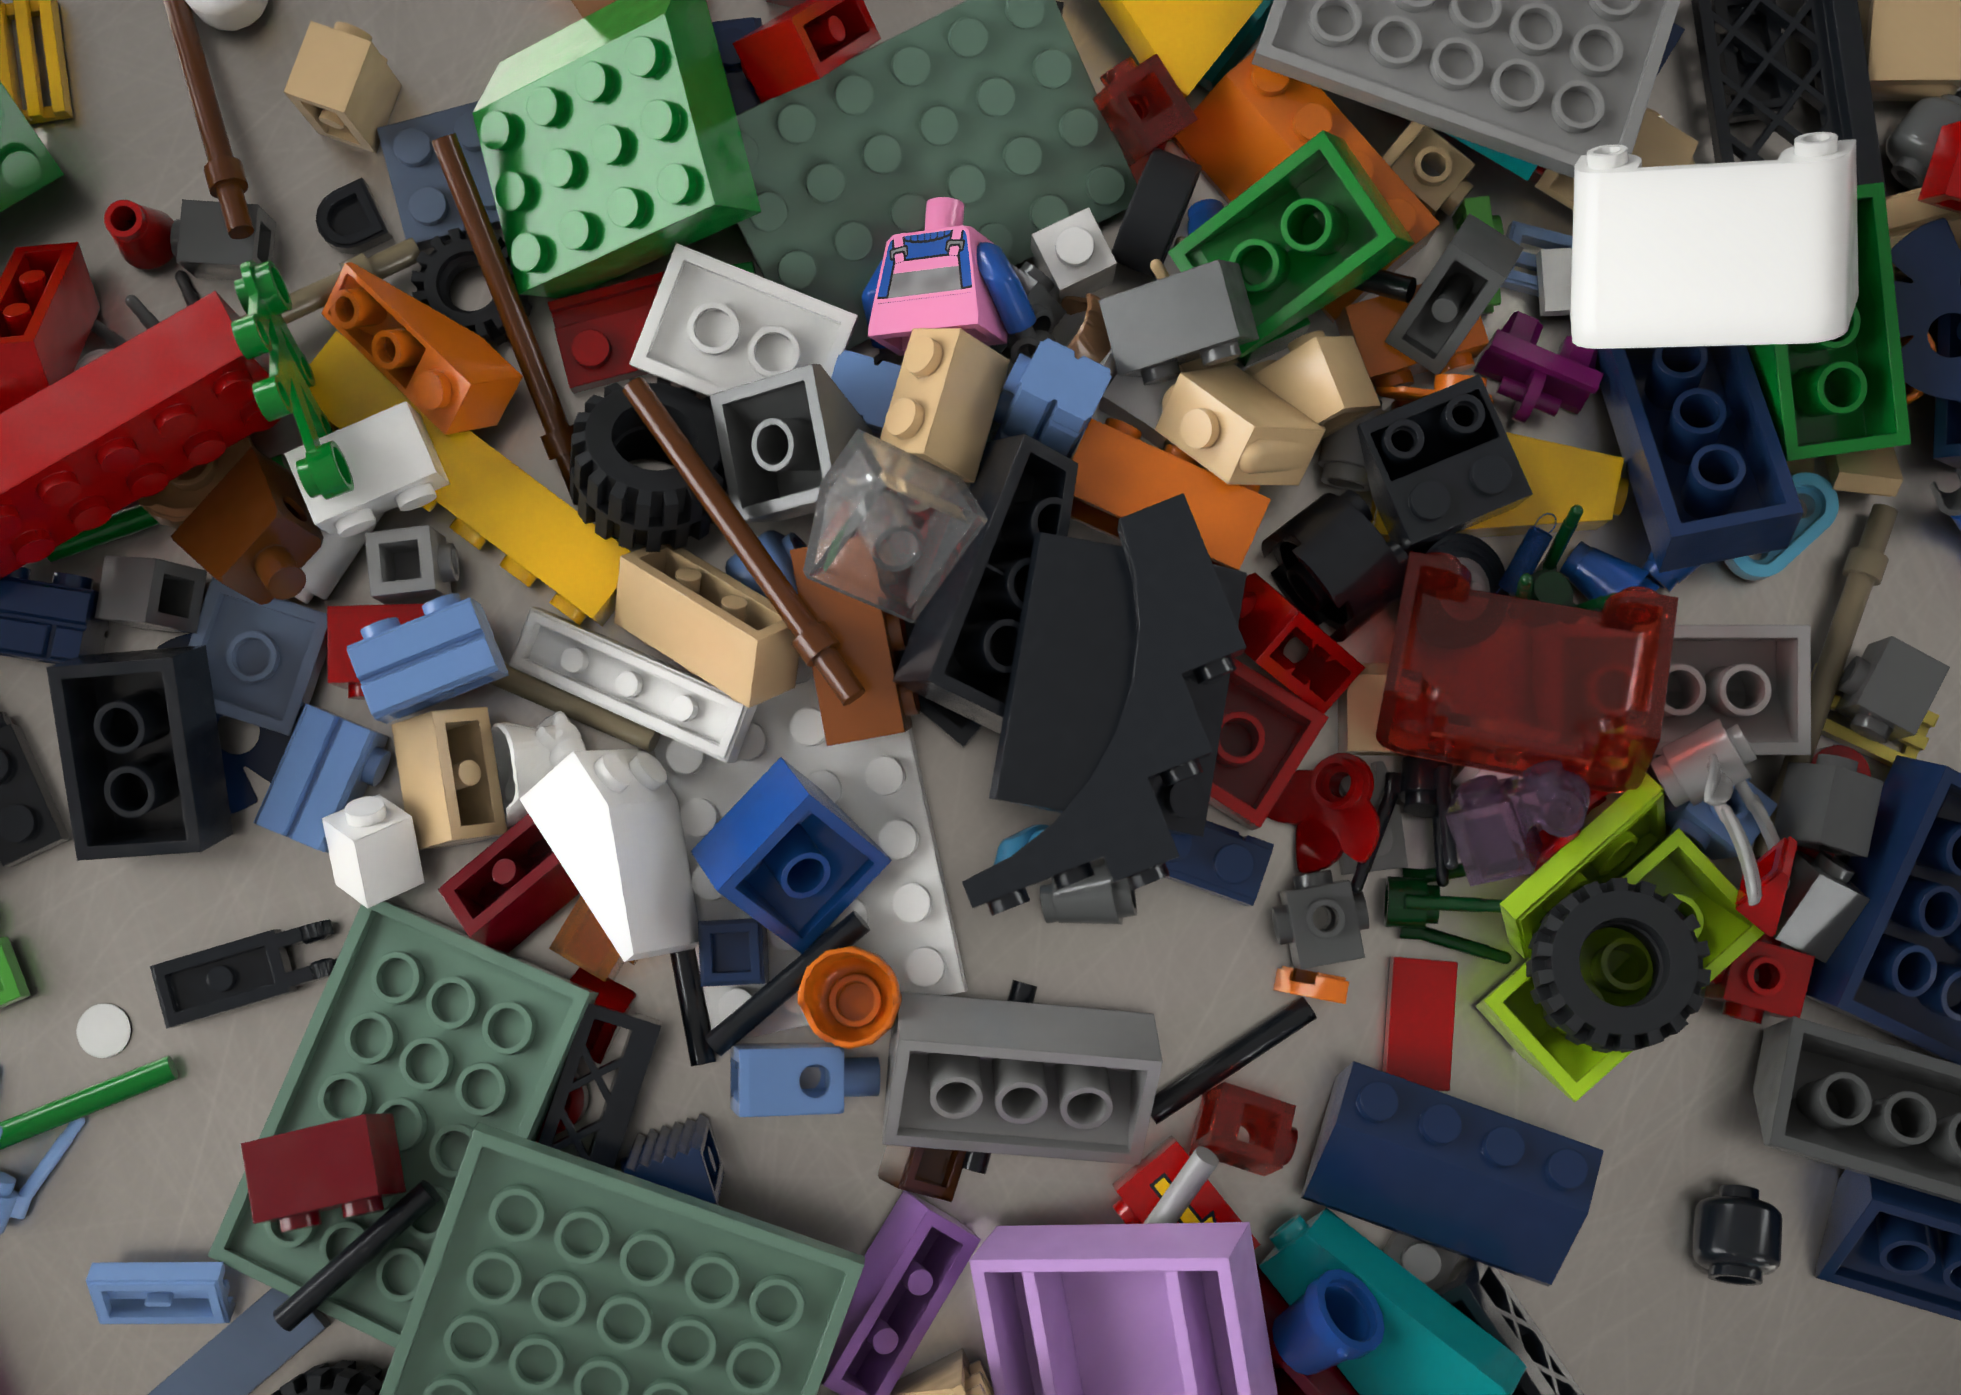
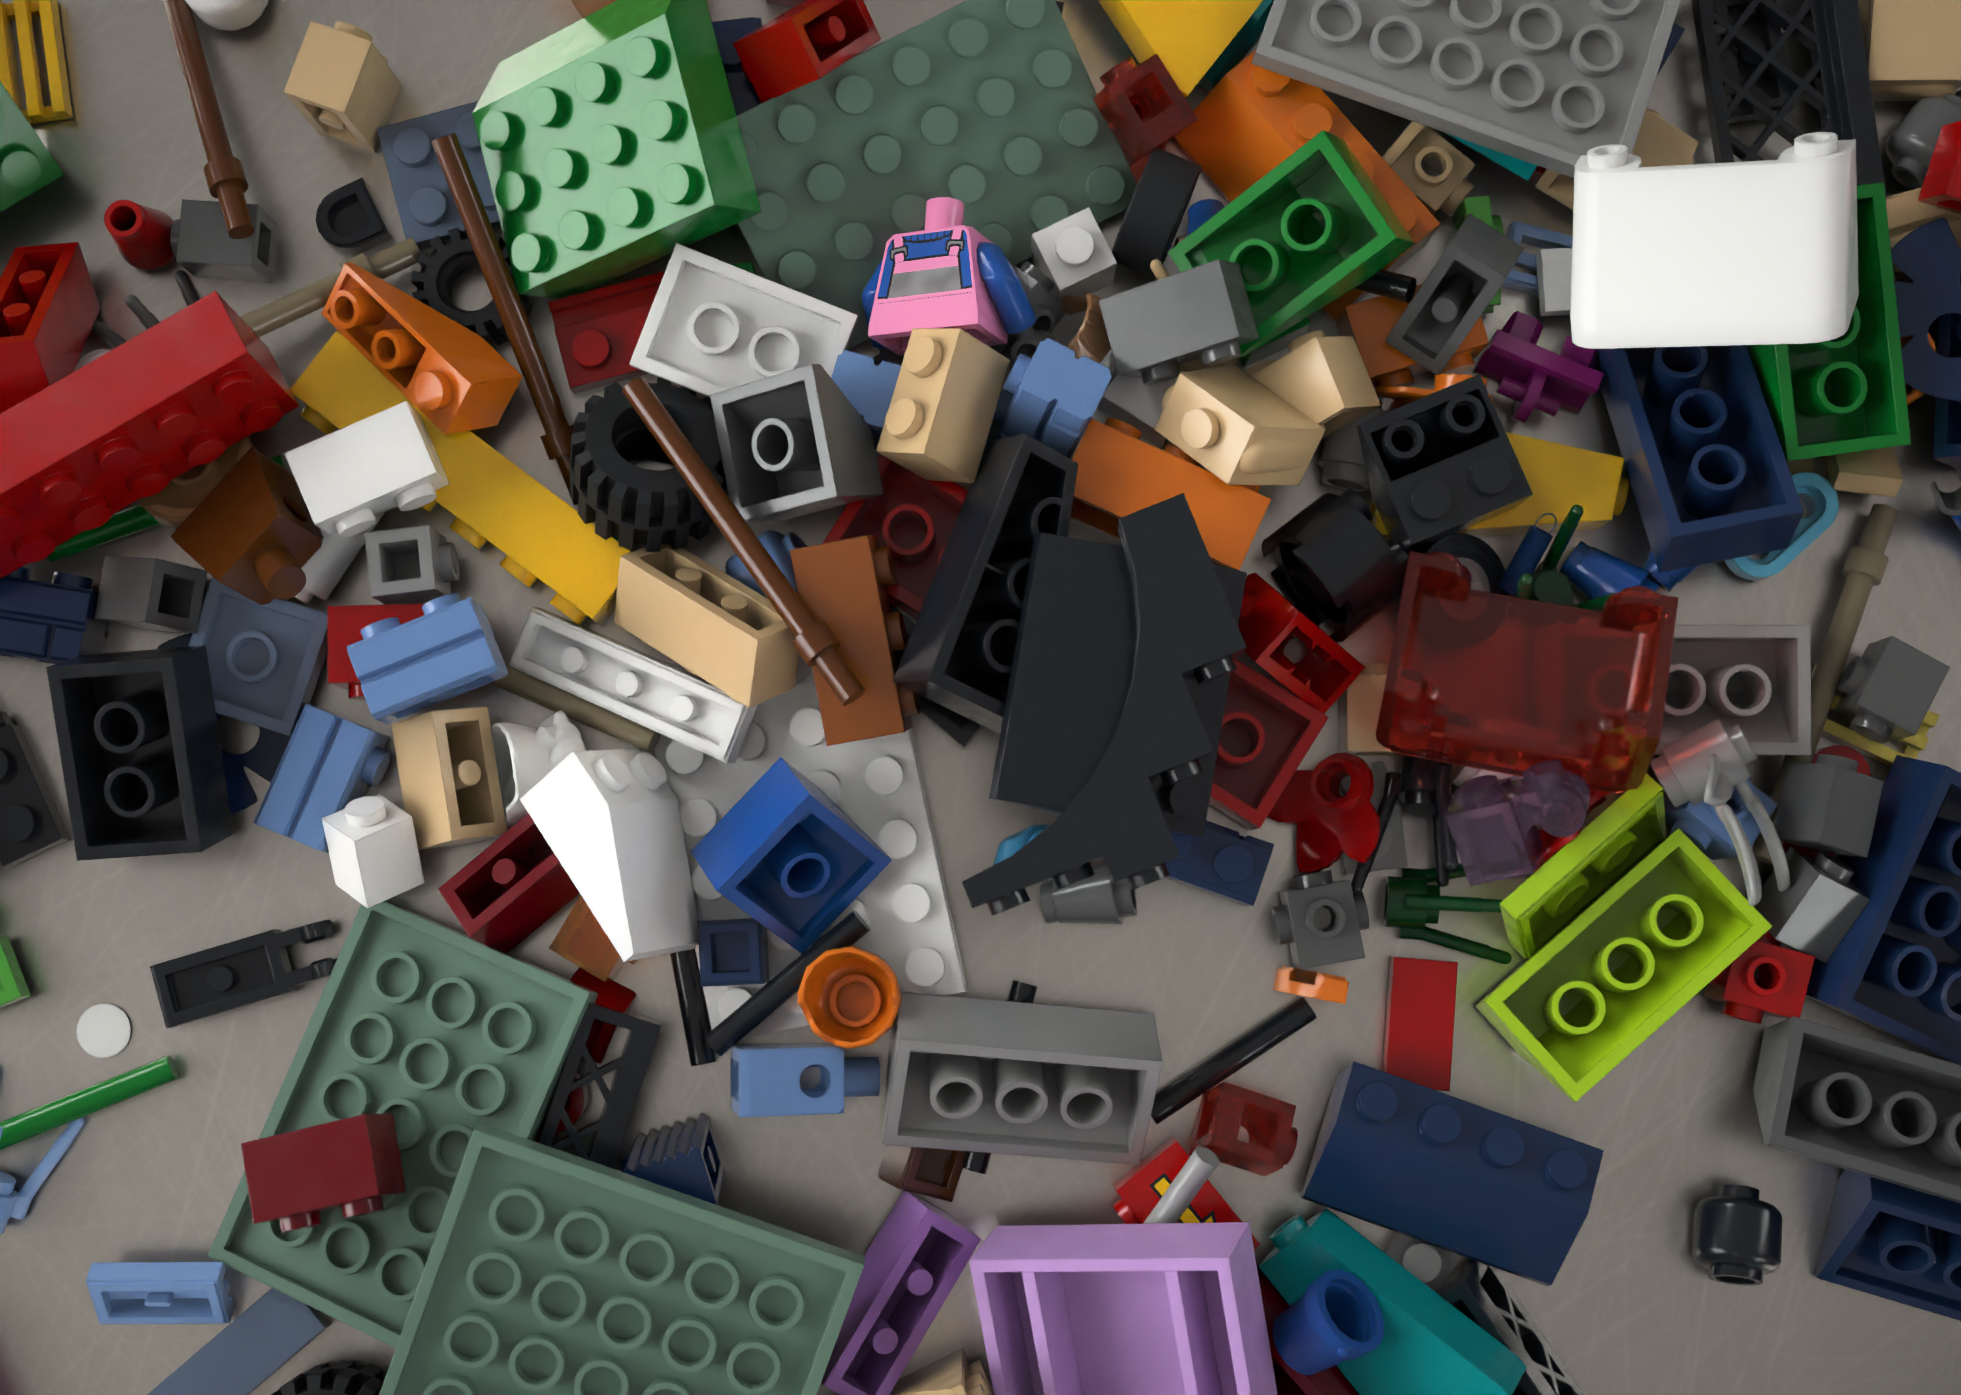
green plant [231,260,354,500] -> none
black bar [273,1180,440,1332] -> none
clear slope [803,429,988,623] -> none
black tyre [1526,878,1711,1053] -> none
red slope [1735,836,1798,937] -> none

